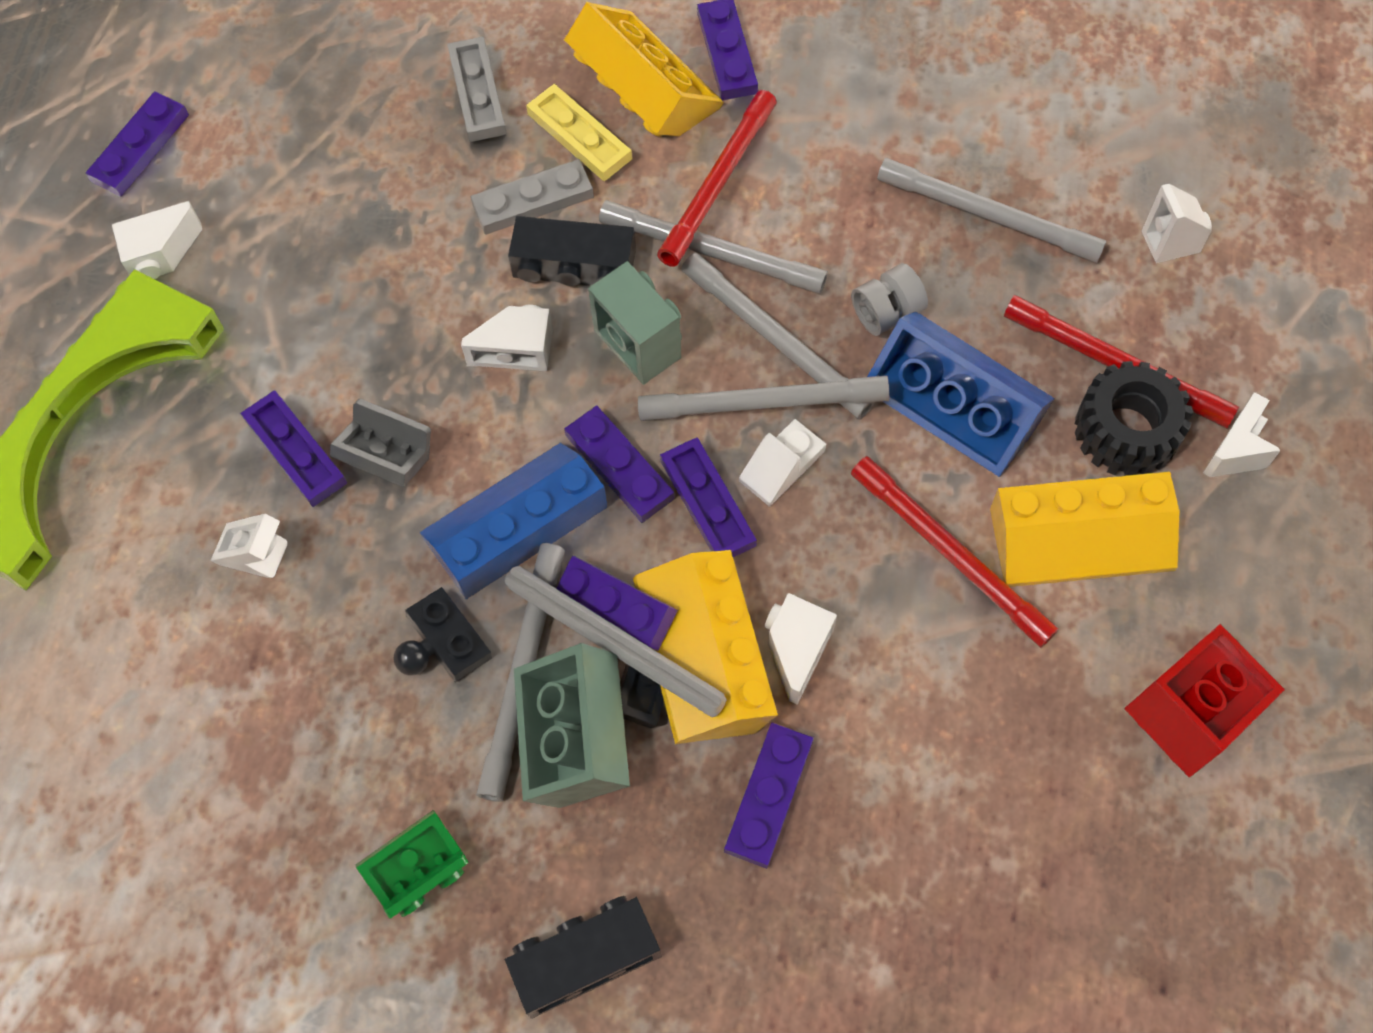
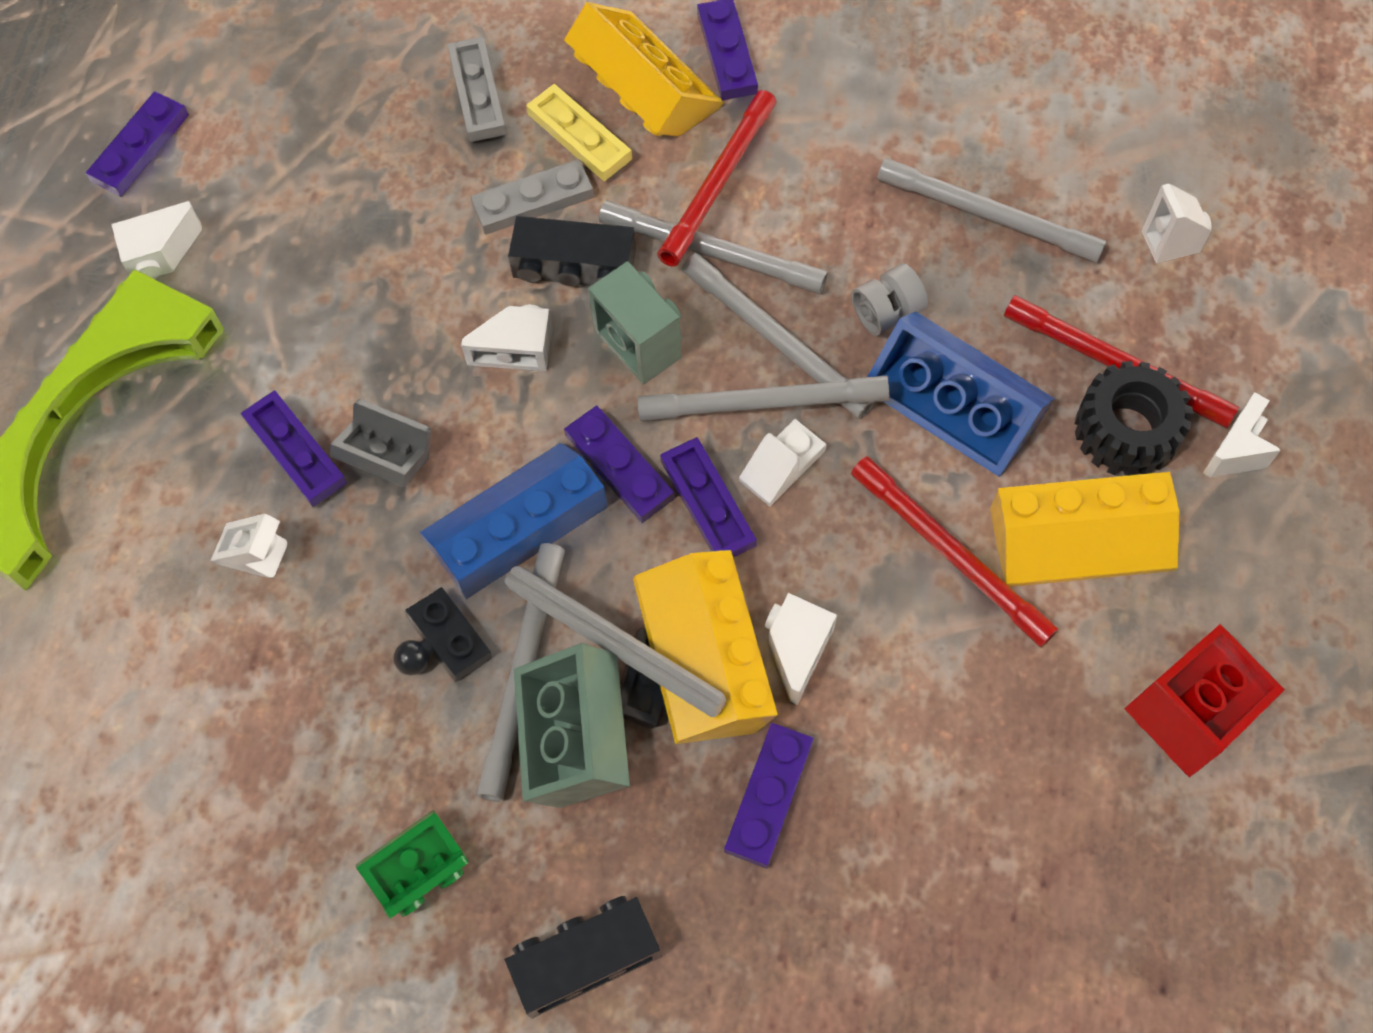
dark purple plate [556,555,678,650] -> none

